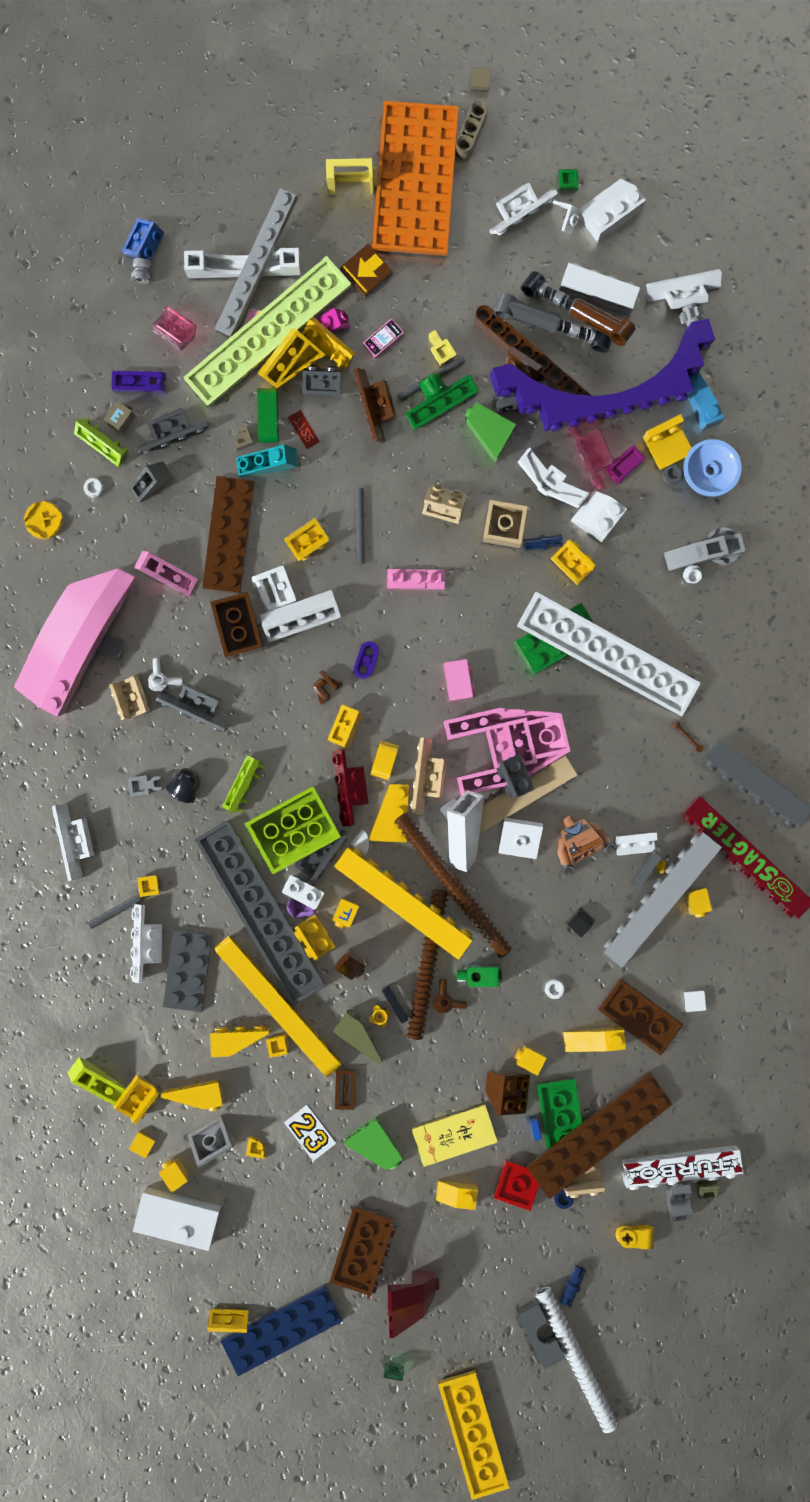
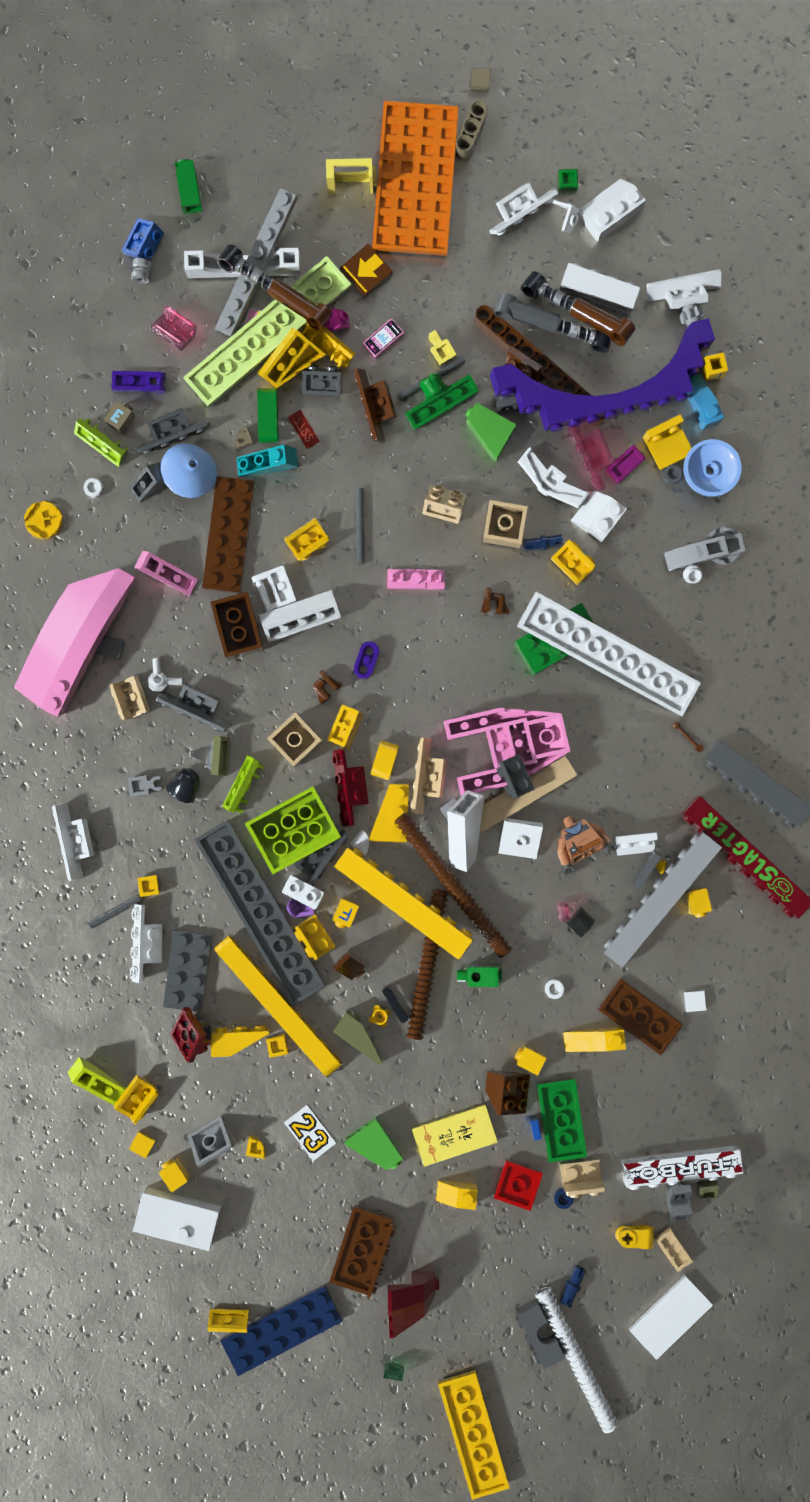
yellow slope [161,1079,225,1111] -> none
reddish brown tile [335,1069,356,1110] -> none
reddish brown piece [433,979,467,1013] -> none
bright pink brick [444,659,476,702] -> none
reddish brown plate [526,1072,673,1200] -> none
none -> light blue dish [160,444,217,498]
none -> dark red piece [170,1007,211,1063]
none -> green window [174,159,202,214]
none -> olive piece [189,736,230,776]
none -> piece [217,244,332,331]
none -> tan brick [267,712,323,767]
none -> reddish brown piece [480,587,509,614]
none -> clear pink tile [557,902,570,922]
none -> white tile [629,1274,713,1360]
none -> tan plate [654,1227,693,1272]
none -> yellow brick [702,352,728,382]

